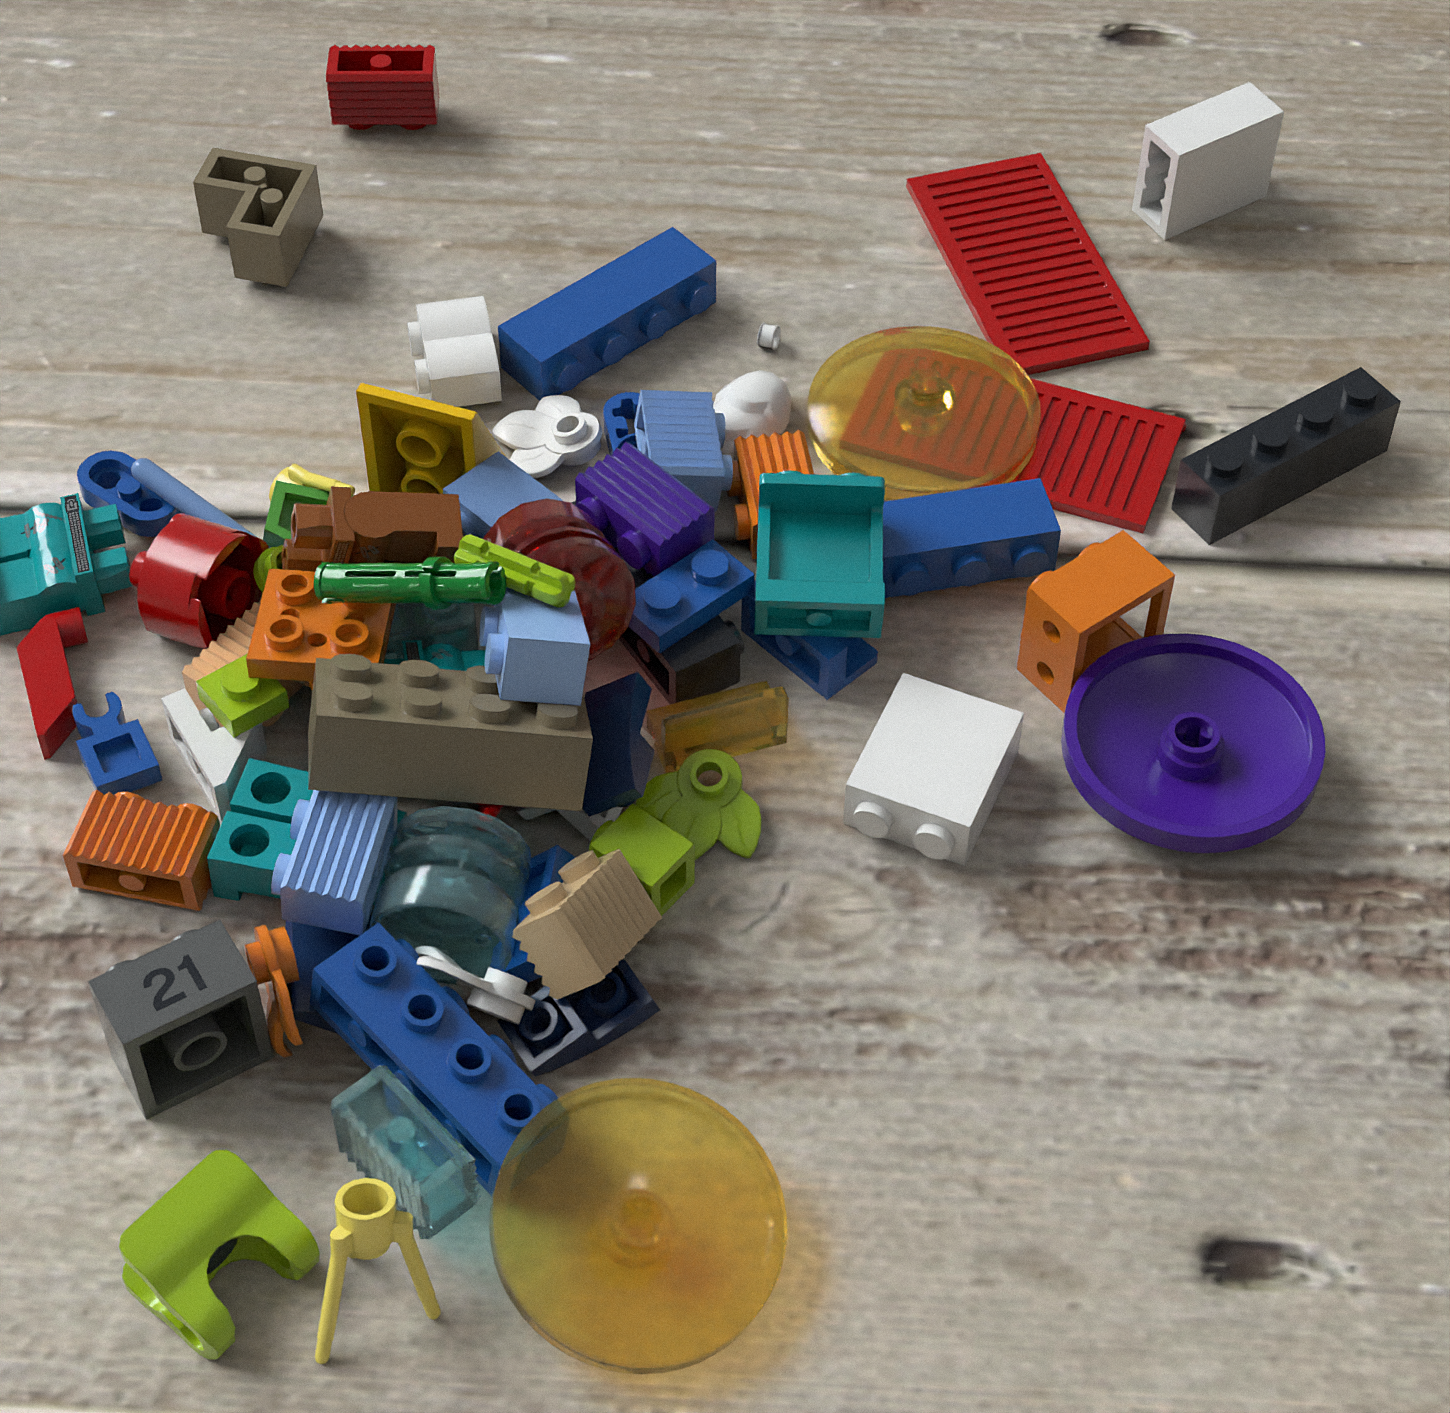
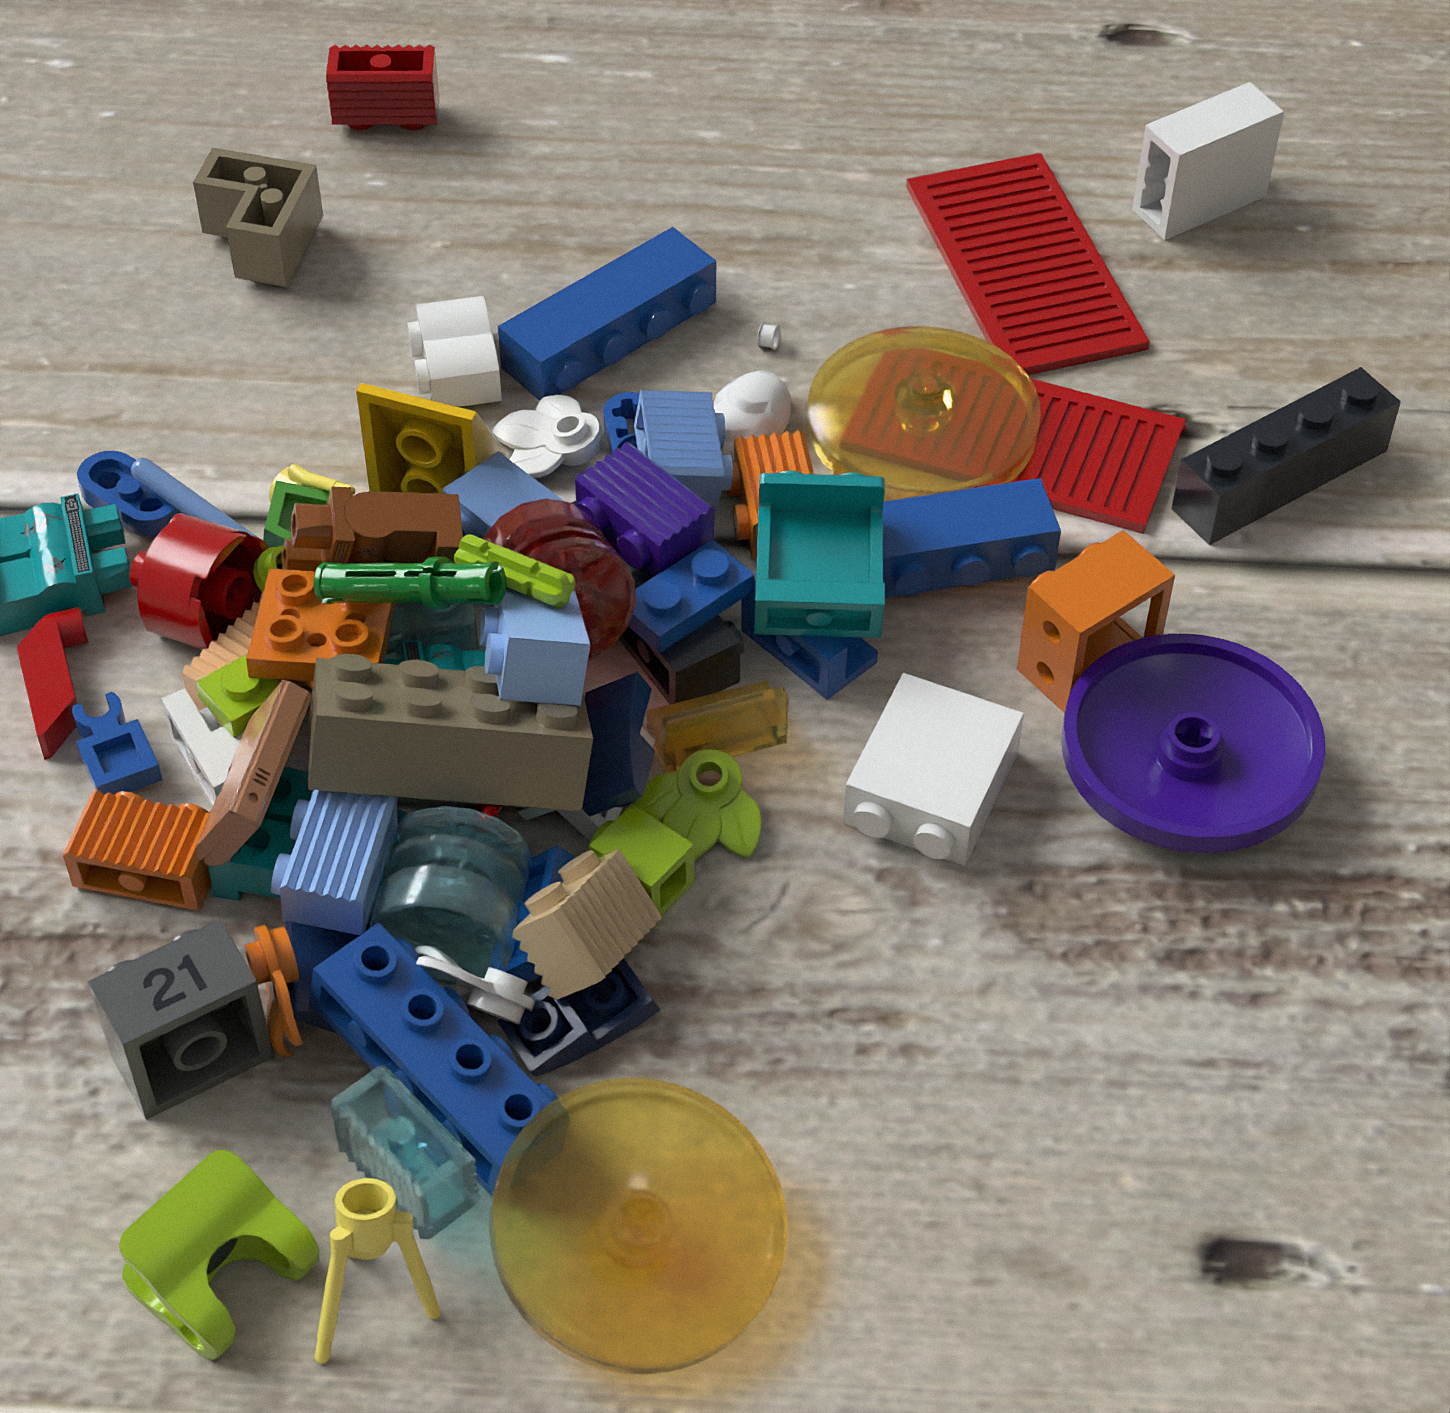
none -> nougat piece [194,679,313,866]

